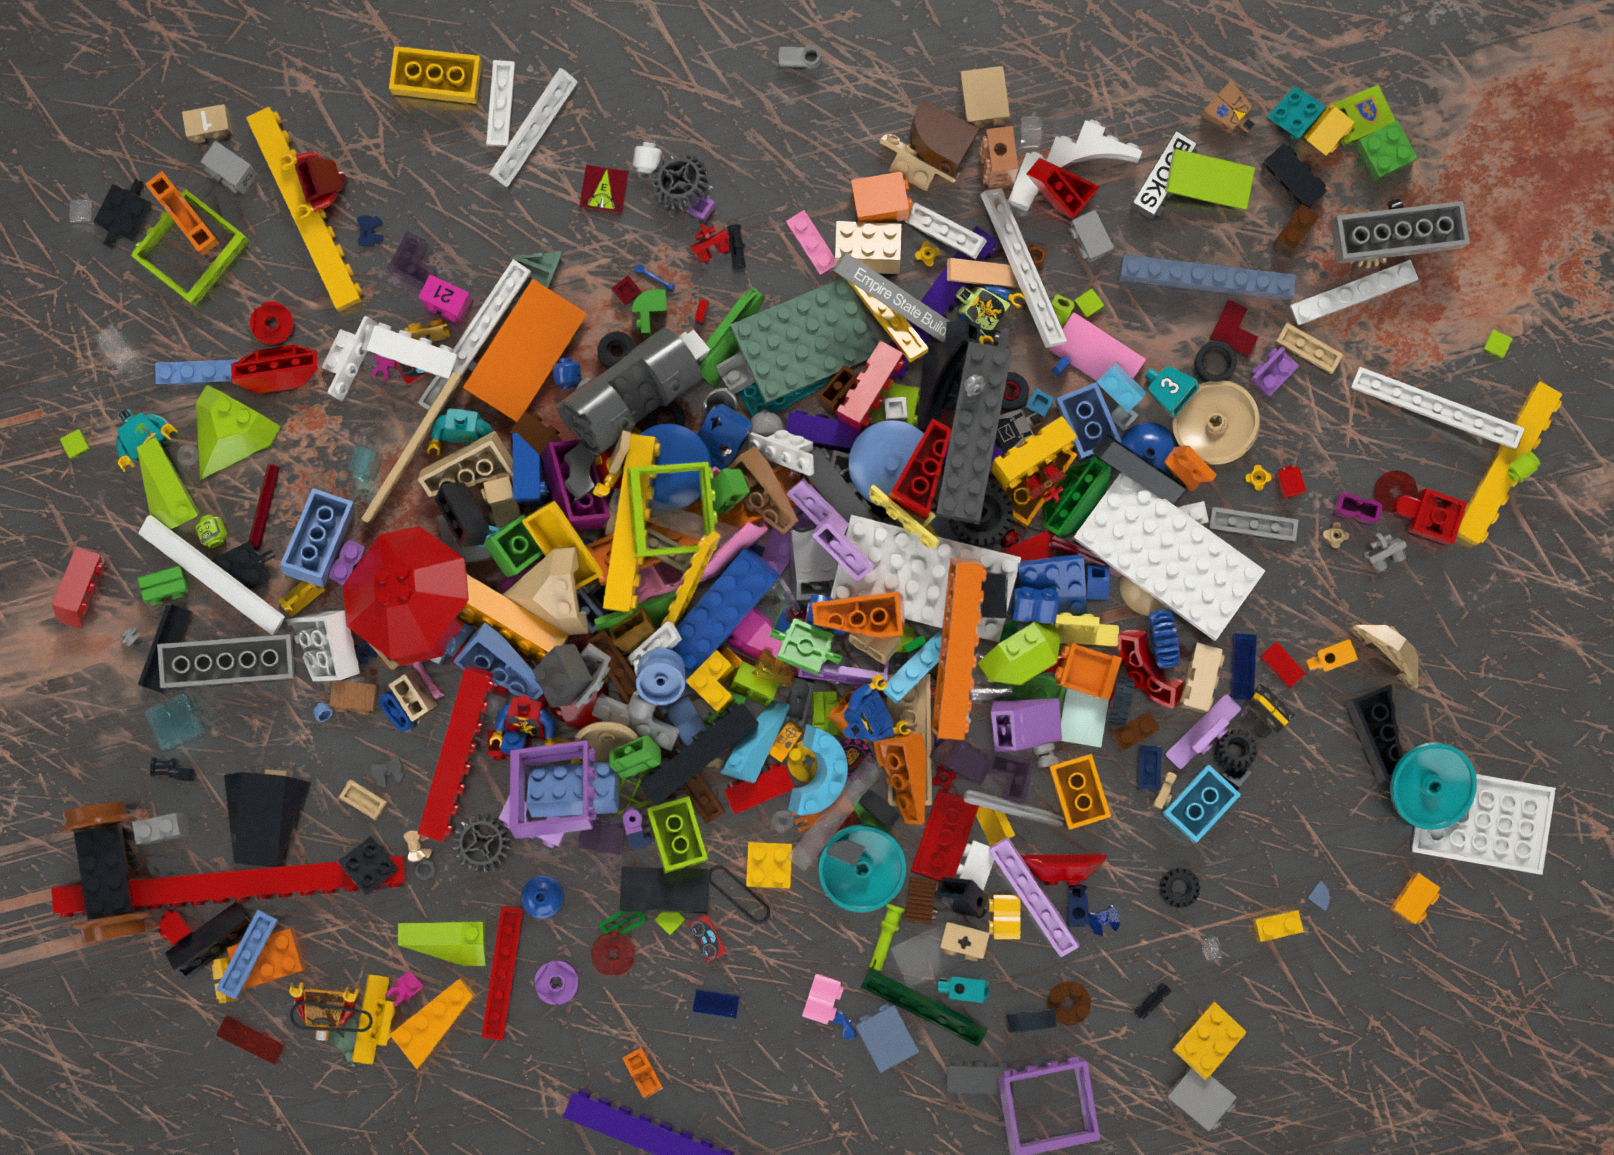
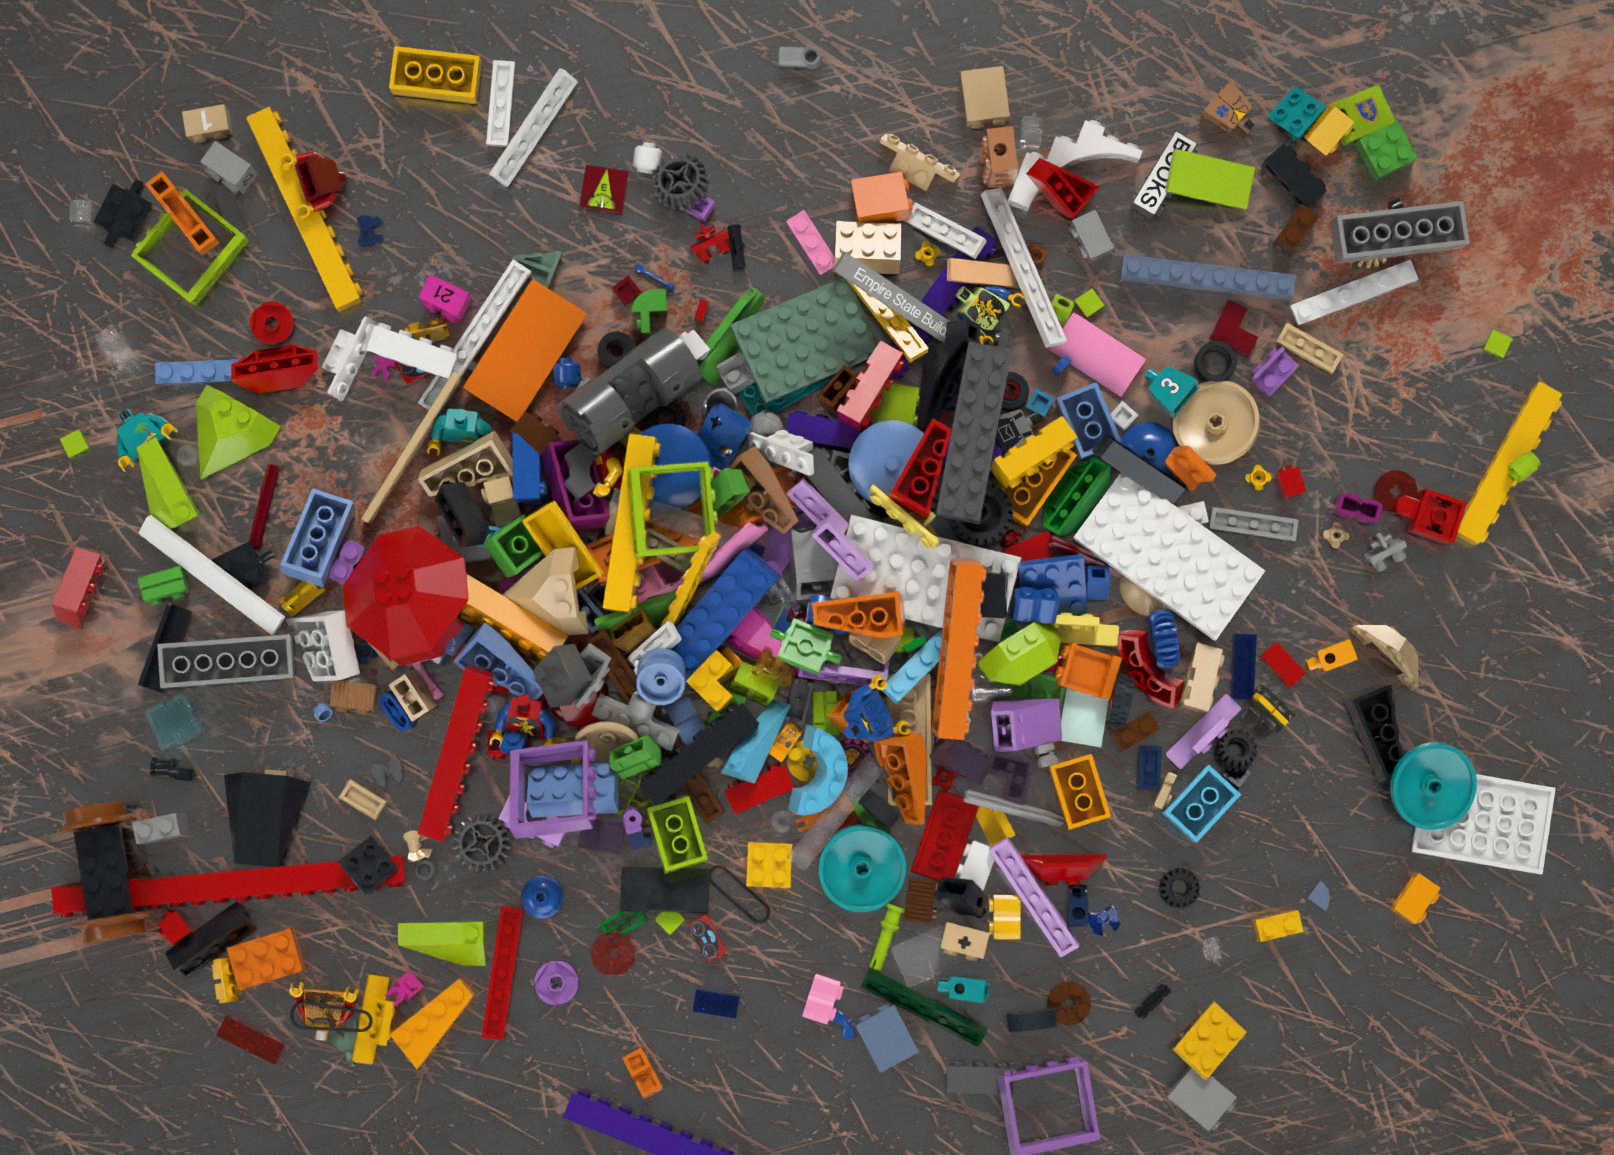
light grey plate [121,626,140,646] -> none
lime head [195,514,227,548] -> none
medium blue plate [216,910,278,999] -> none
clear light blue brick [348,445,383,483] -> none
clear purple brick [387,231,438,290] -> none
tan tile [609,430,631,474] -> none
dark grey brick [826,840,865,866] -> none
white tile [884,397,908,421] -> none
reddish brown brick [910,99,979,177] -> none
light grey plate [964,375,986,397] -> none
red hips [1025,464,1066,502] -> none
medium azure brick [1097,362,1146,413] -> none
white plate [1351,367,1524,450] -> none

